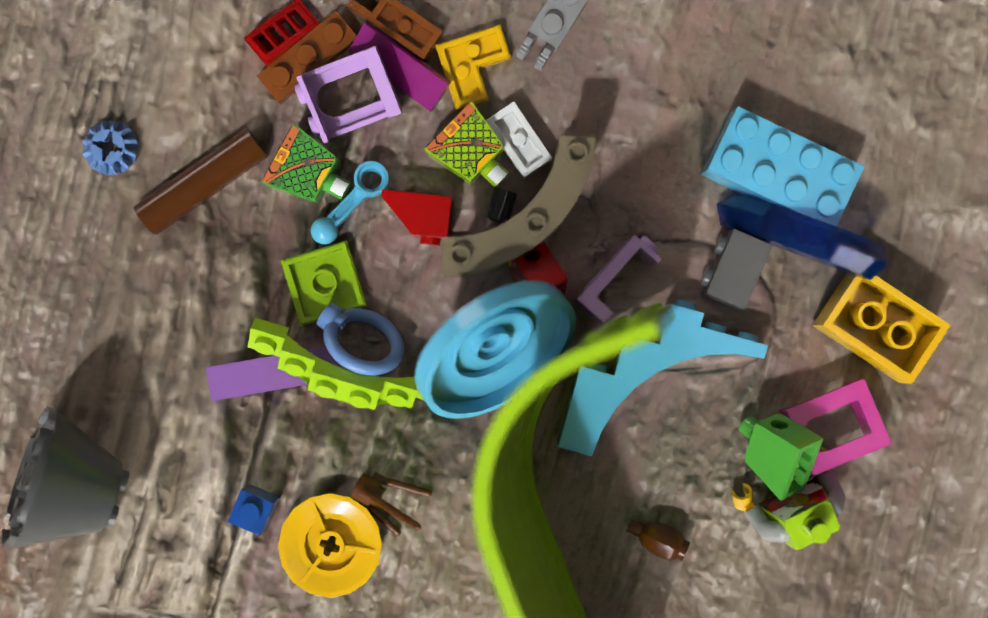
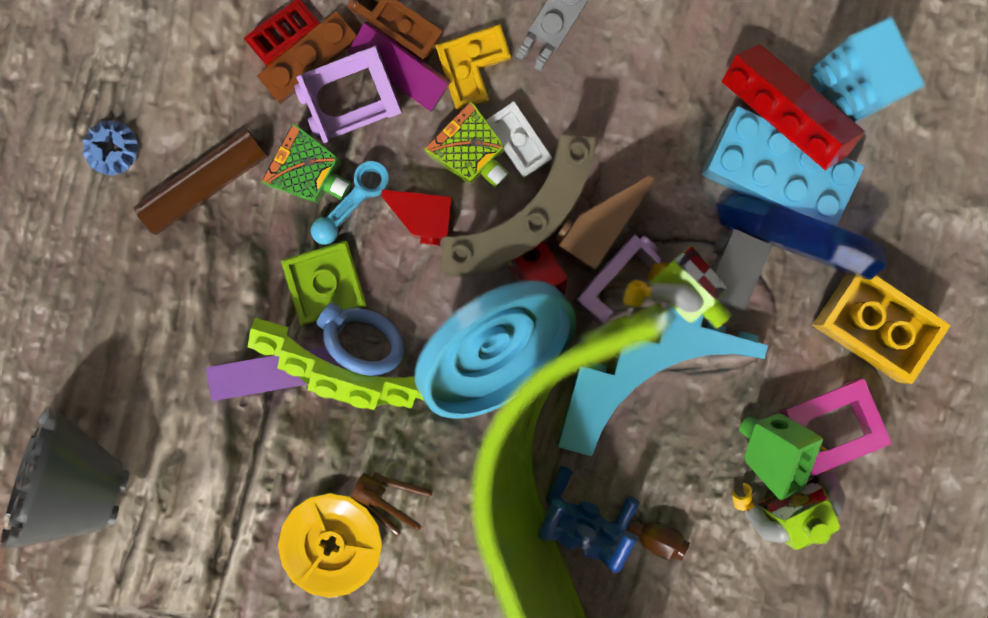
blue brick [227,484,281,536] -> none
black hinge [486,187,517,223] -> none
none -> blue plate [537,466,640,572]
none -> medium nougat slope [555,176,655,272]
none -> torso [623,245,732,329]
none -> red brick [721,44,865,170]
none -> medium azure brick [810,17,925,123]

